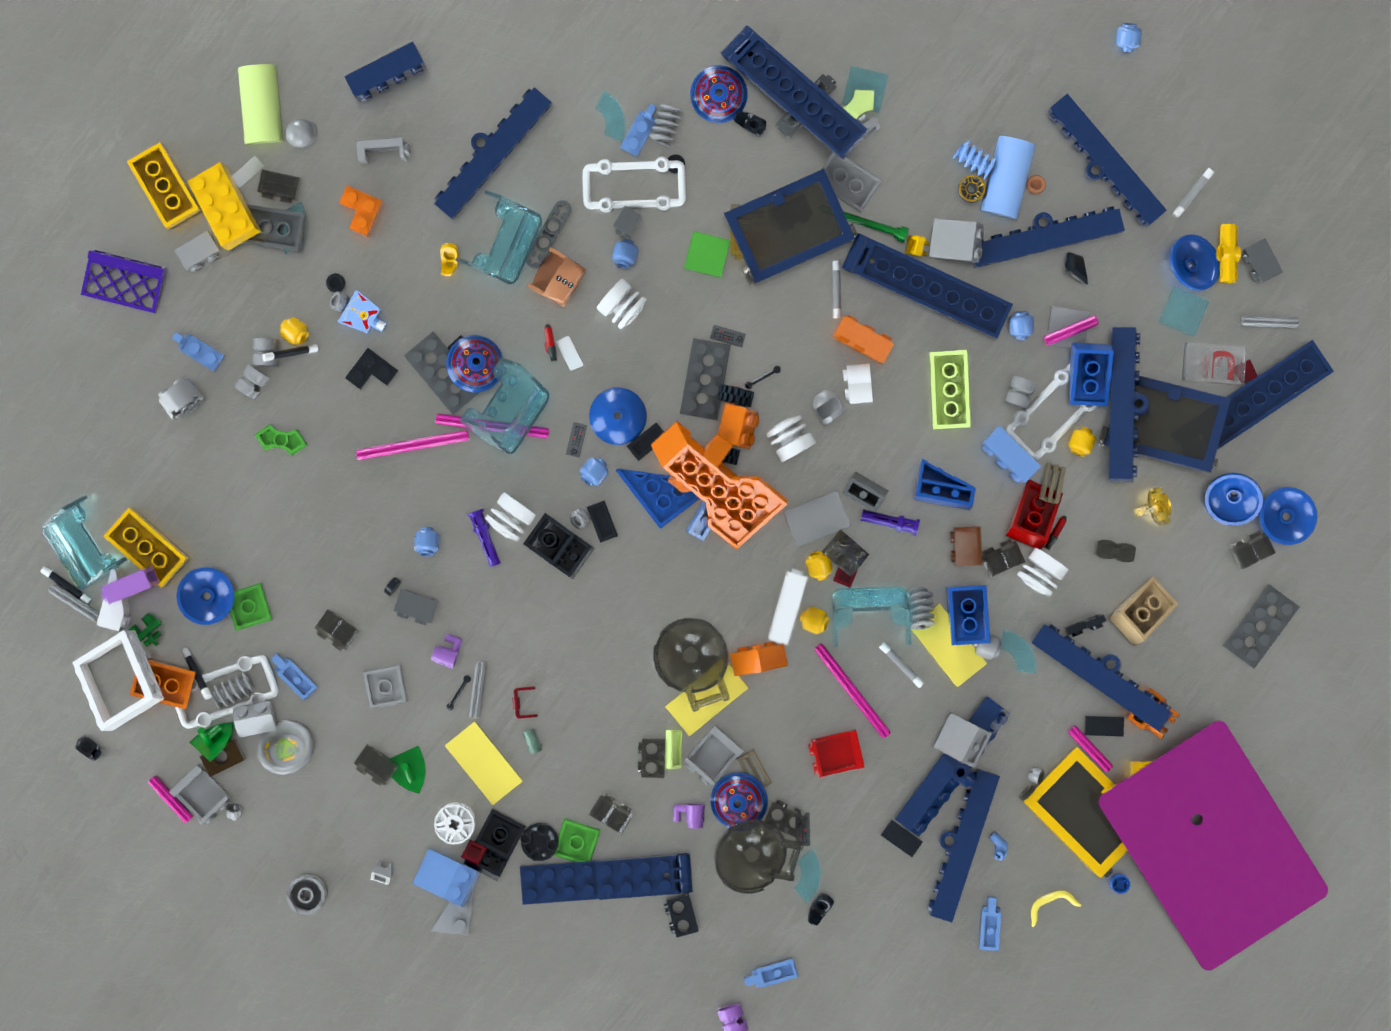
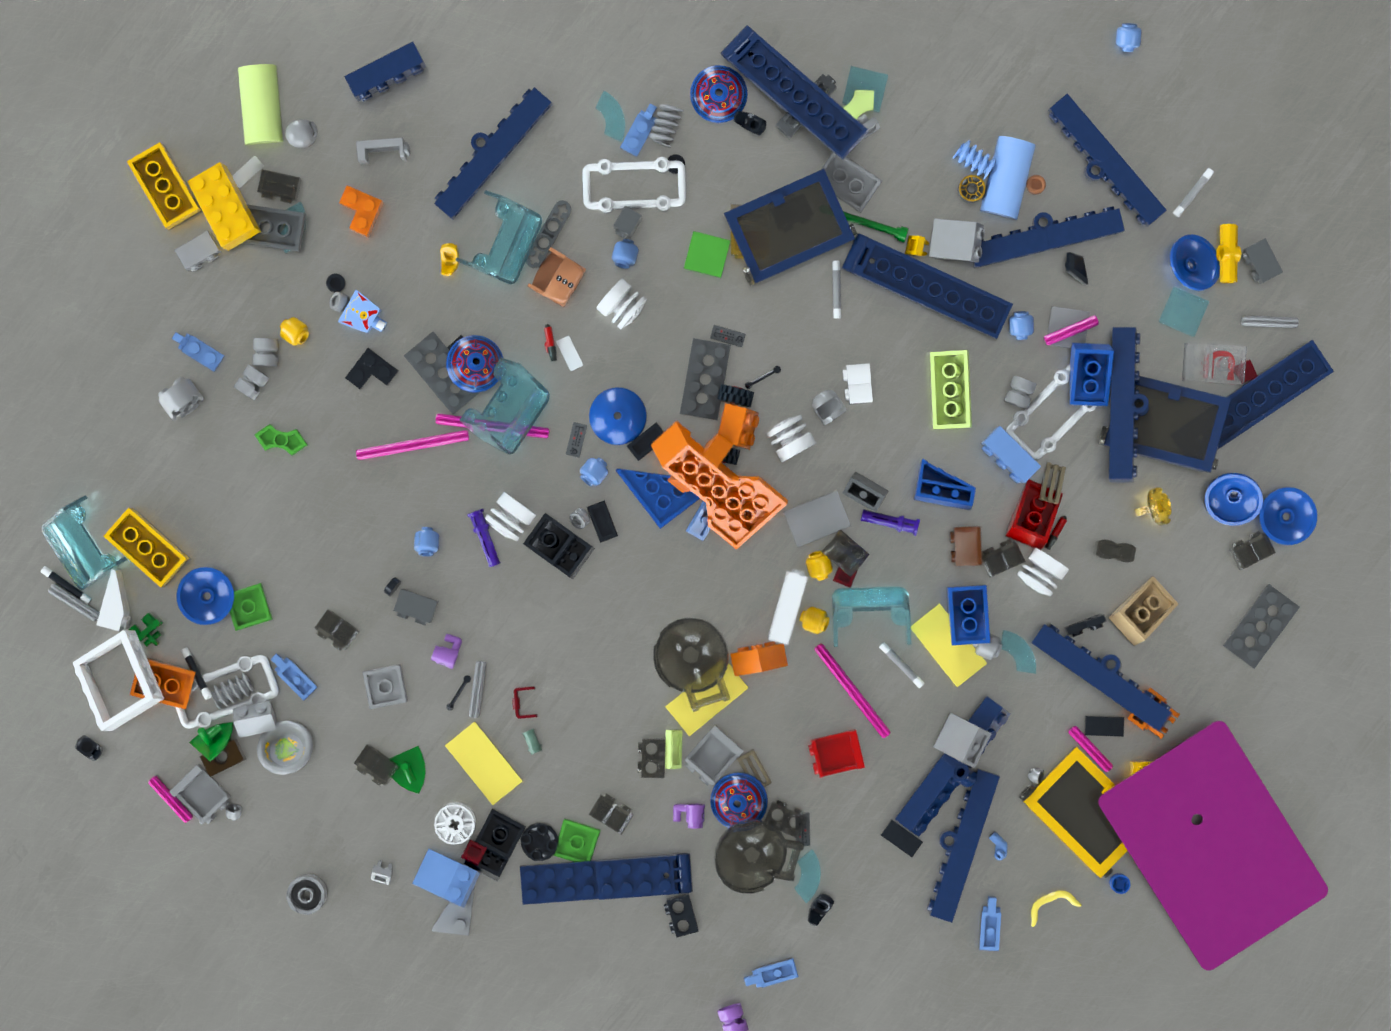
dark purple fence [81,249,167,313] -> none
medium lavender slope [101,565,160,604] -> none
black bar [262,344,318,361] -> none
orange wedge [832,315,894,365] -> none
light grey piece [909,587,935,630] -> none
yellow head [1068,427,1096,457] -> none

